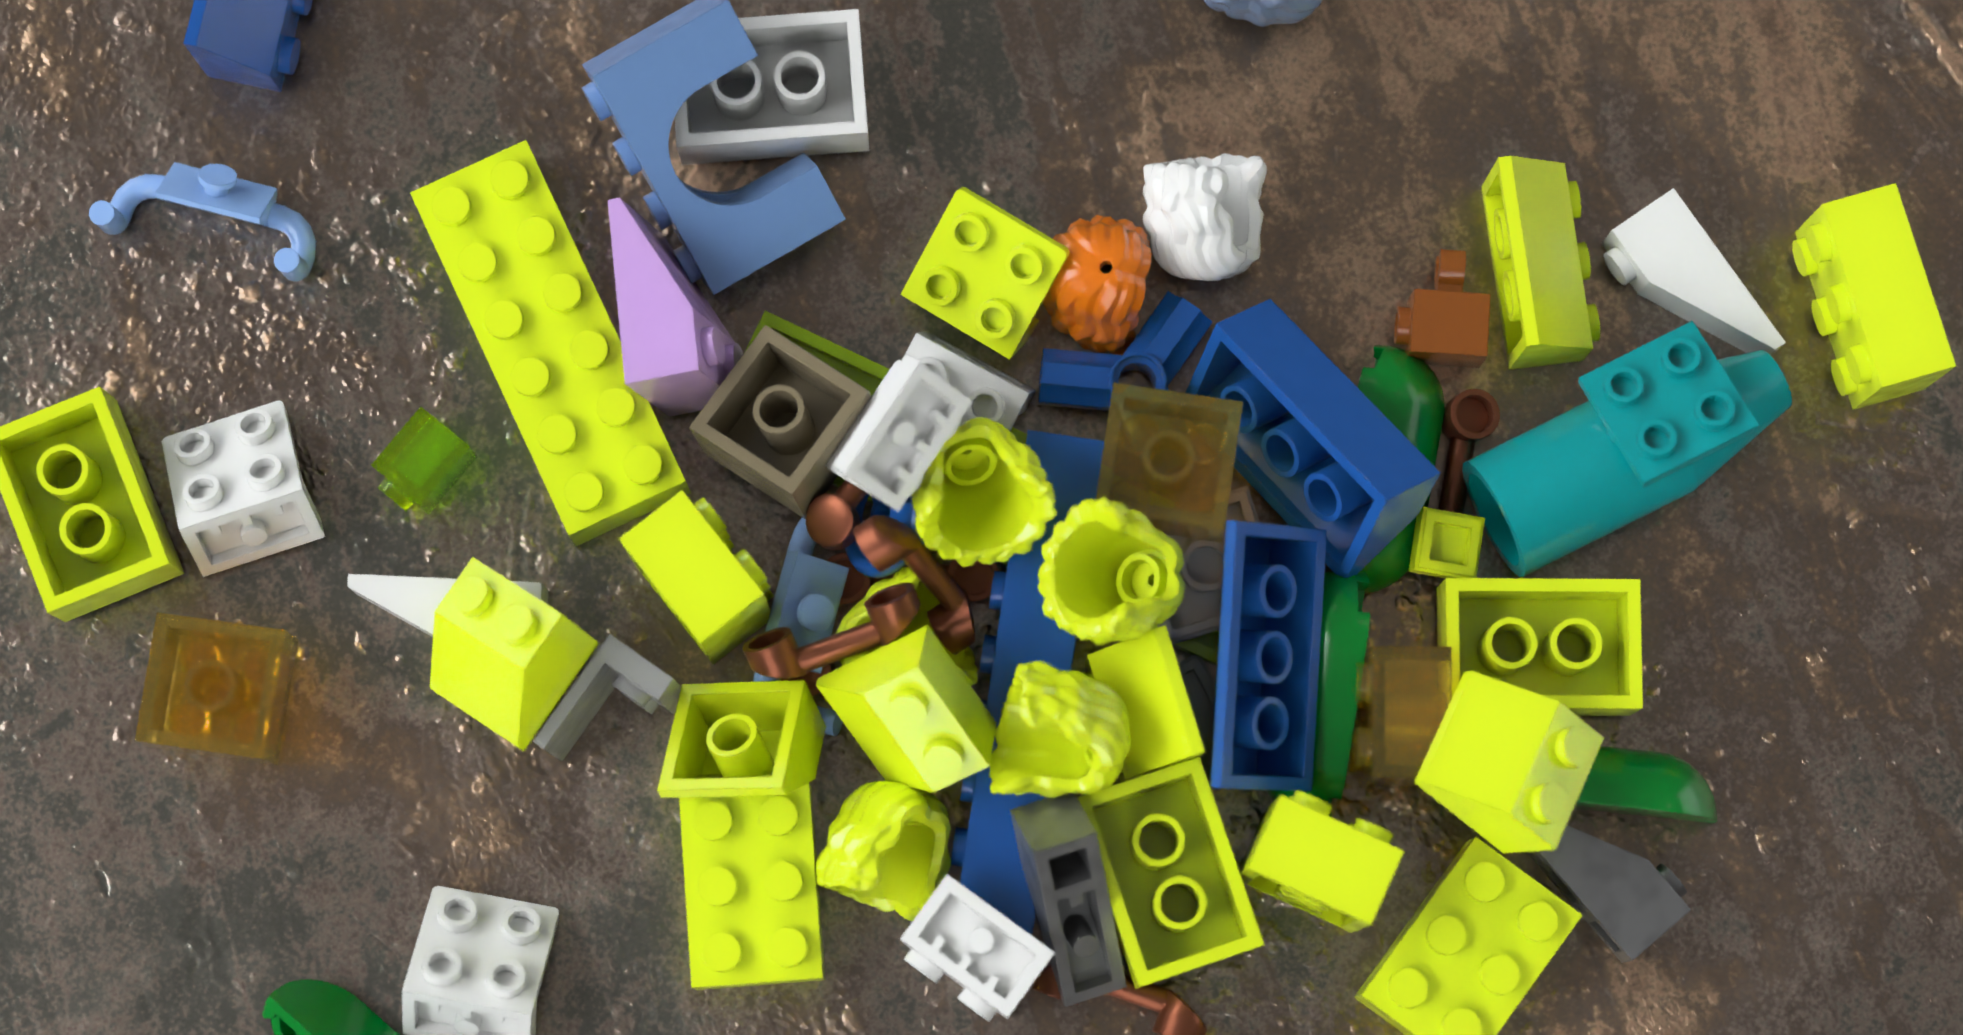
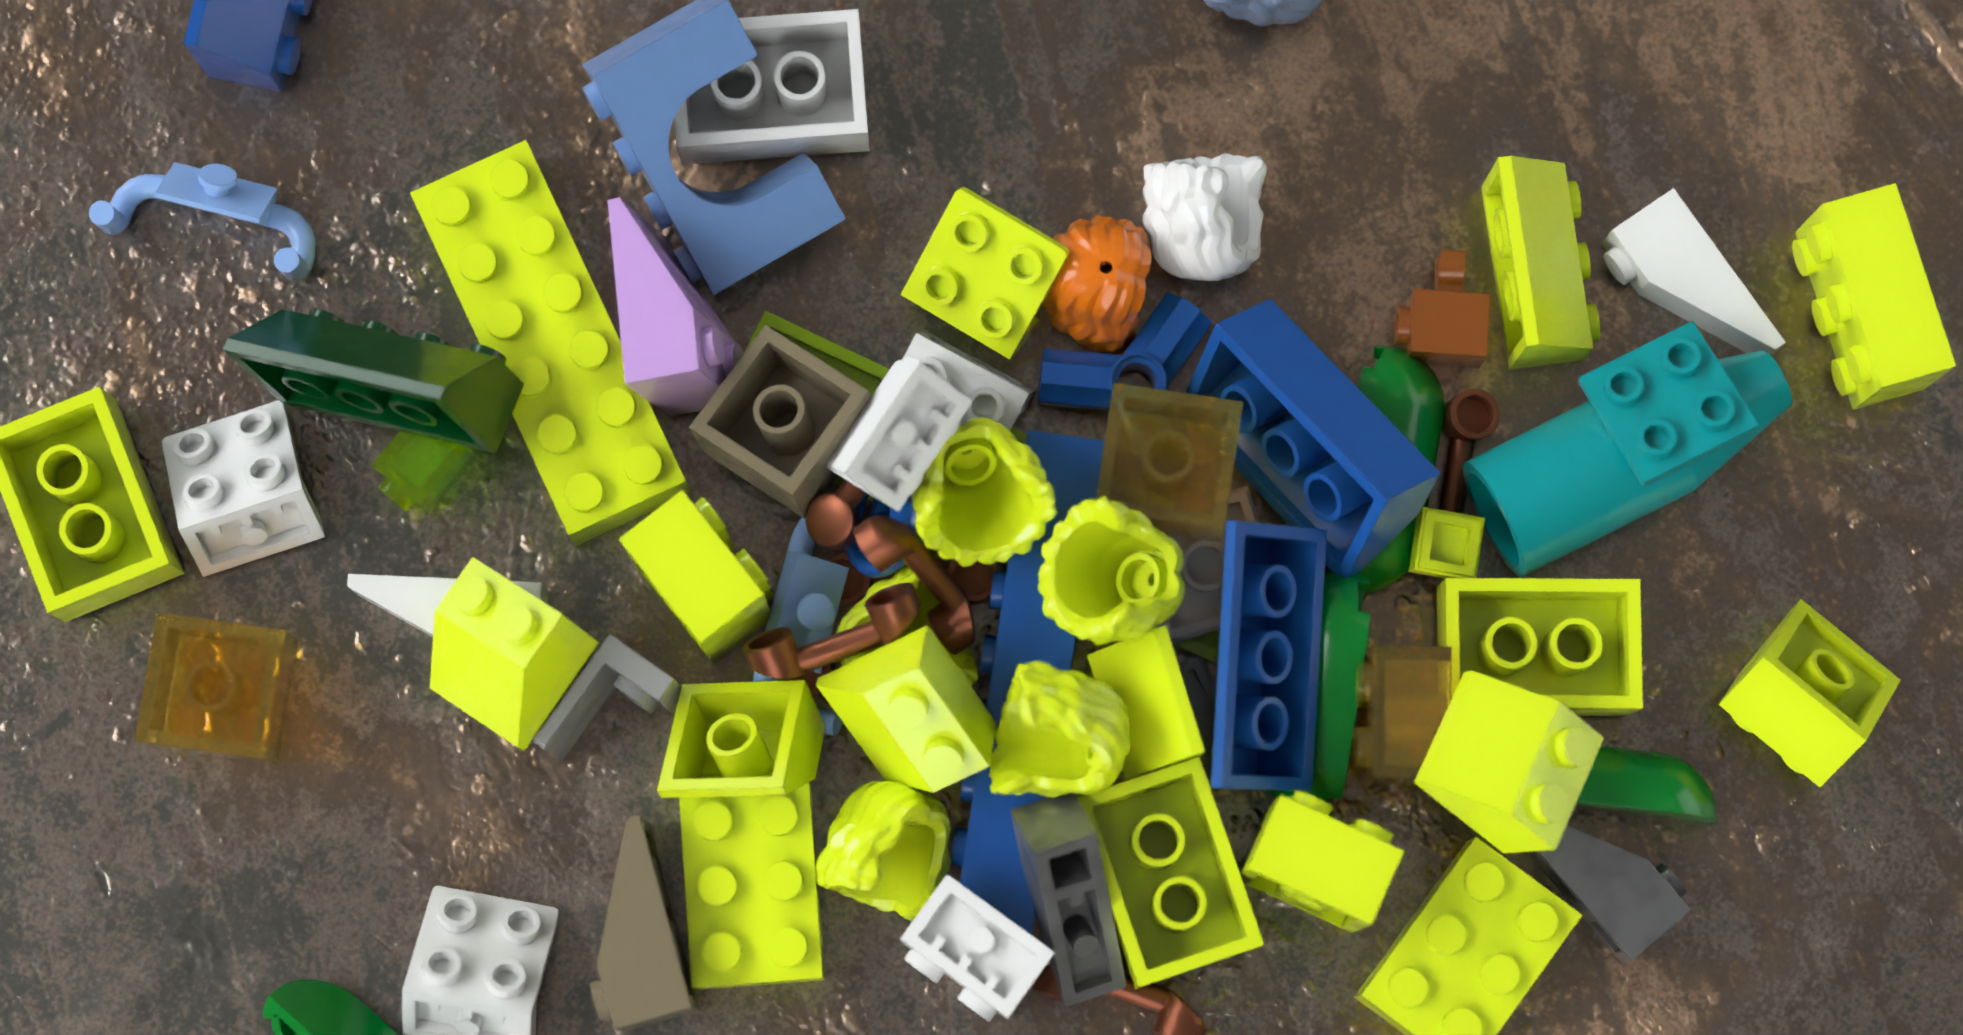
none -> dark green slope [223,308,524,453]
none -> dark tan slope [590,815,700,1032]
none -> neon yellow slope [1719,599,1901,787]

